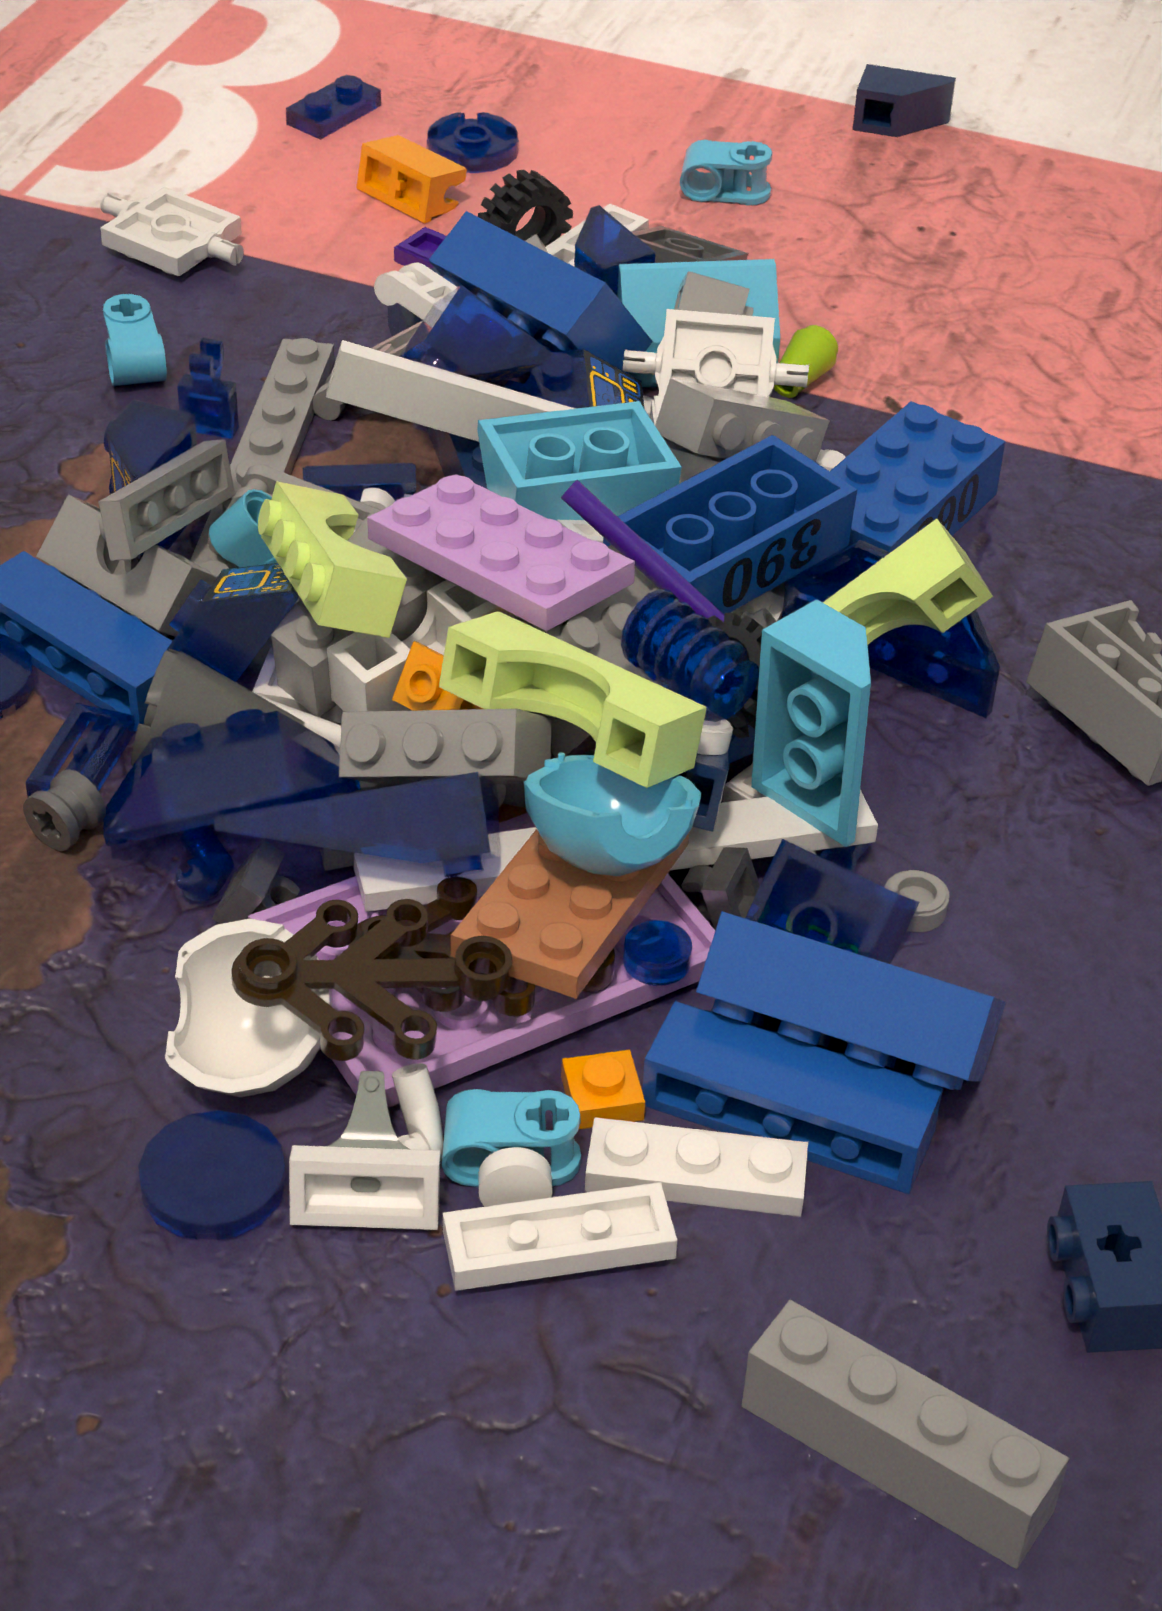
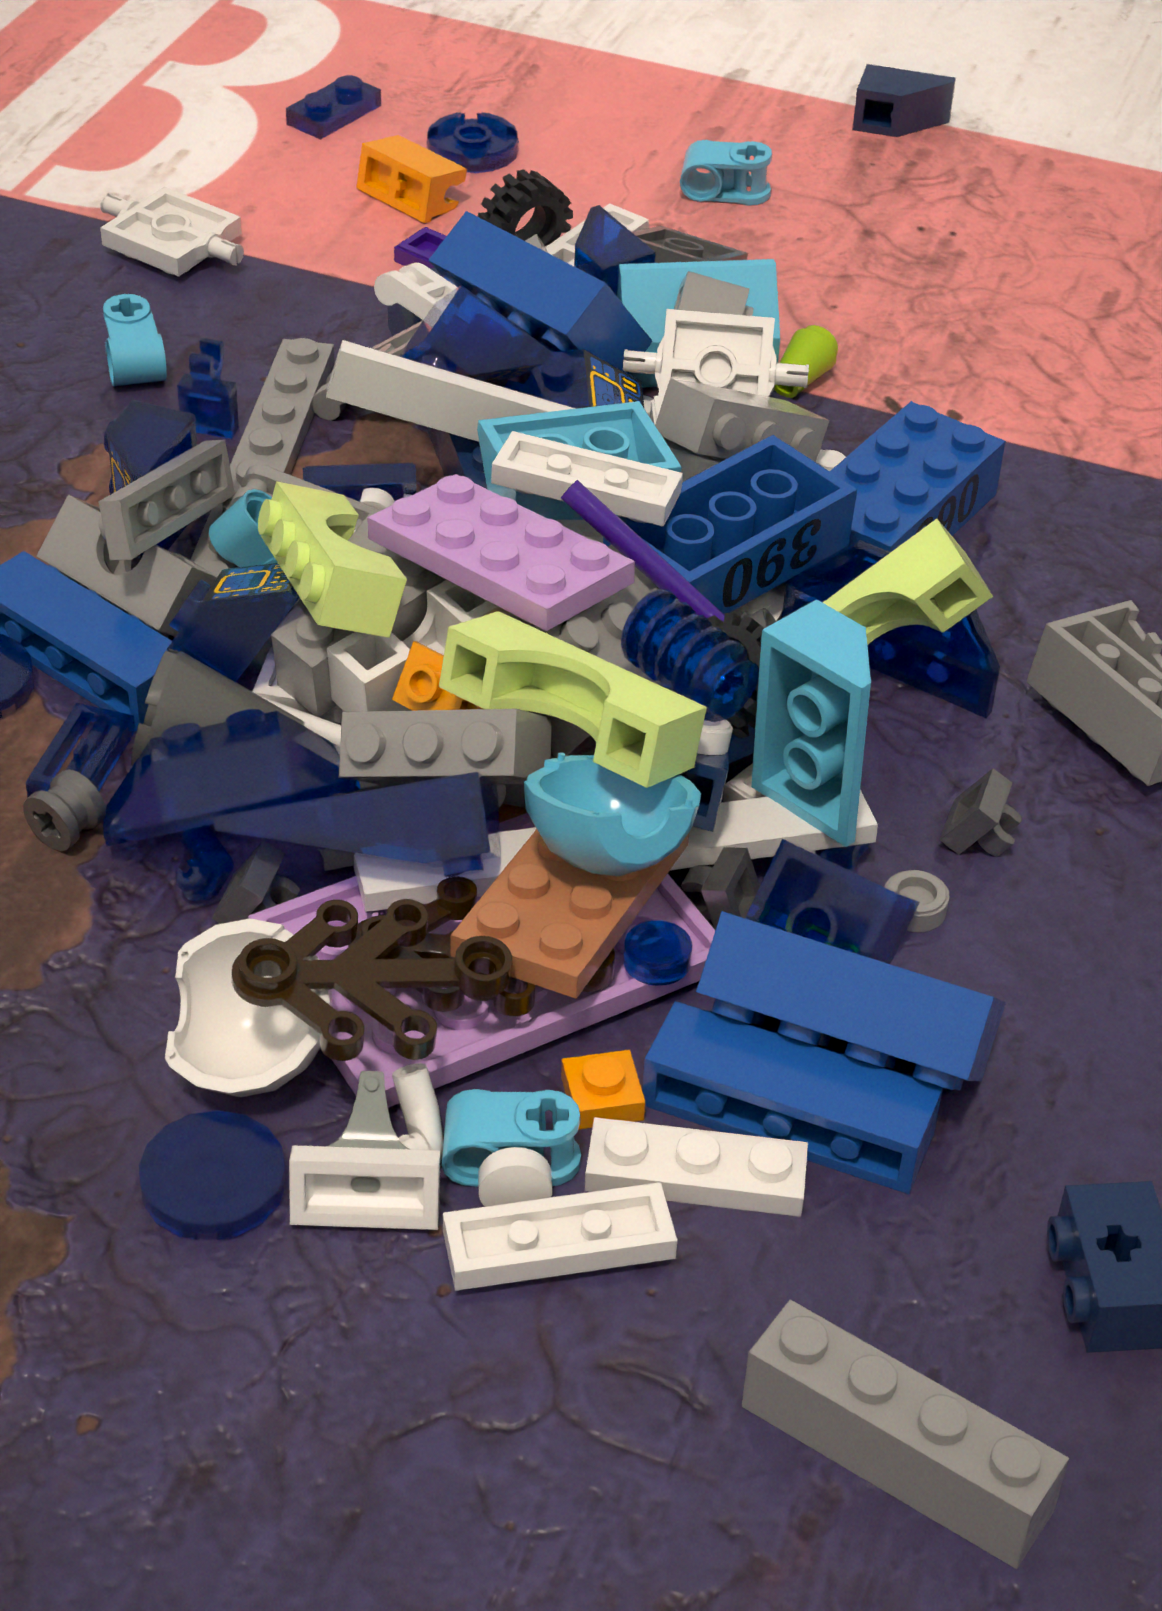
none -> white plate [491,431,683,526]
none -> flat silver tile [940,768,1022,857]

